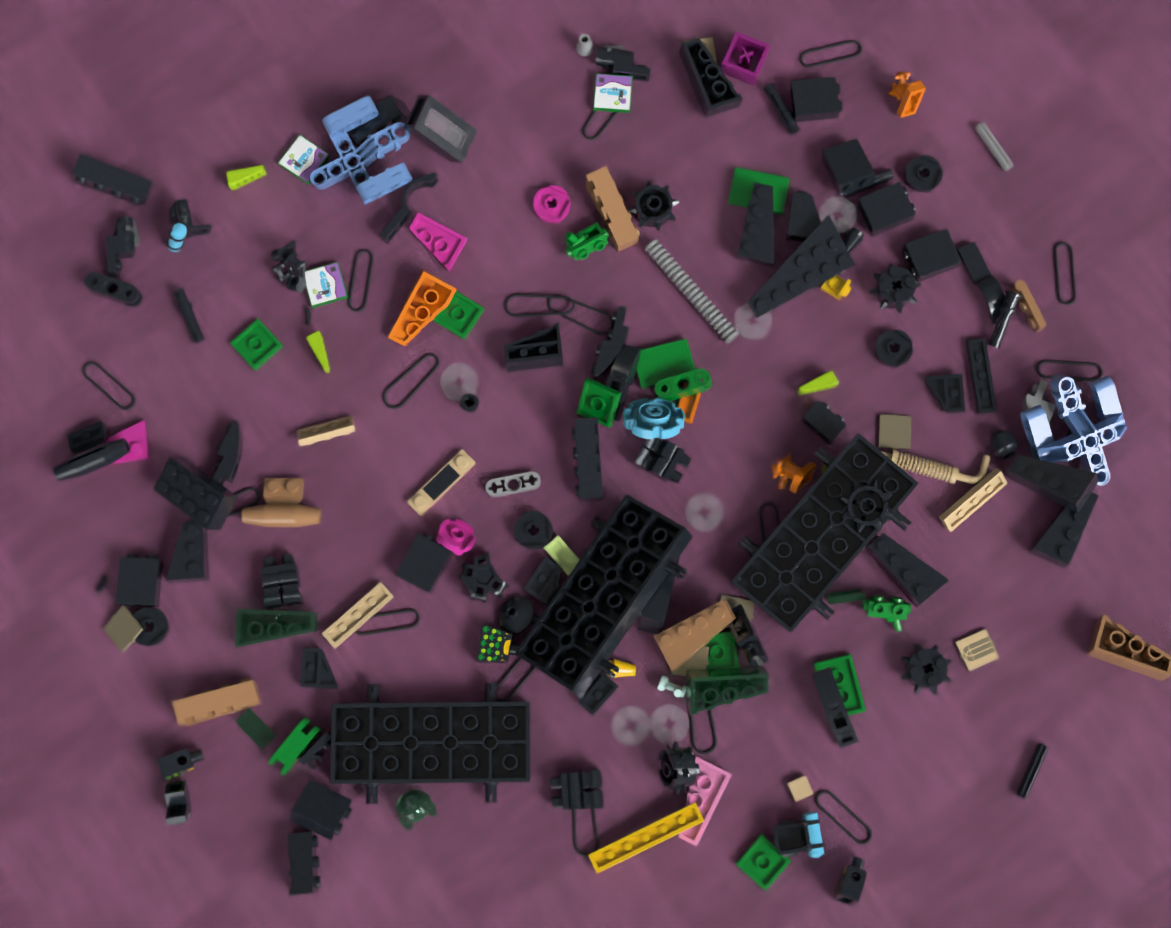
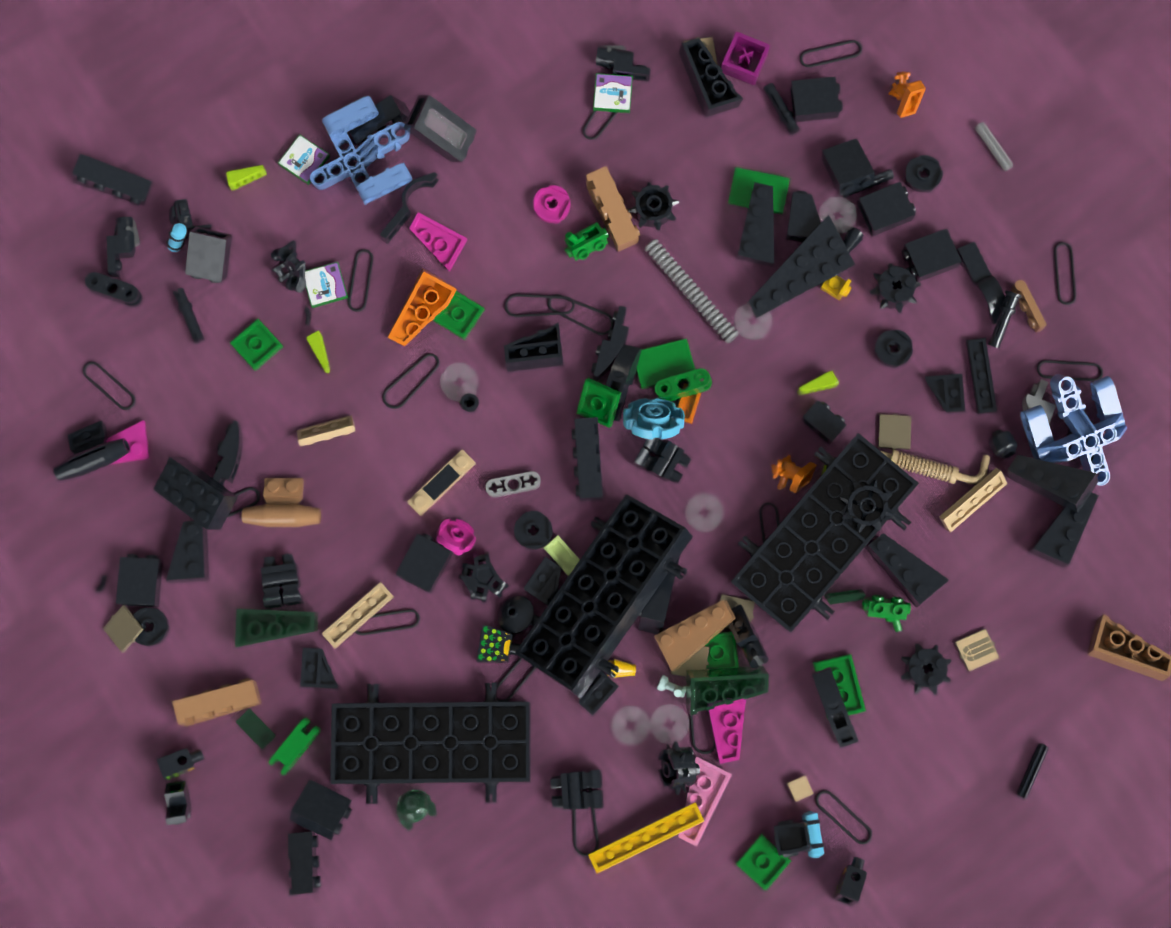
black plate [299,731,331,770] -> none
light grey cone [576,34,594,56] -> none
none -> brick [185,227,232,283]
none -> dark pink wing [708,698,746,764]

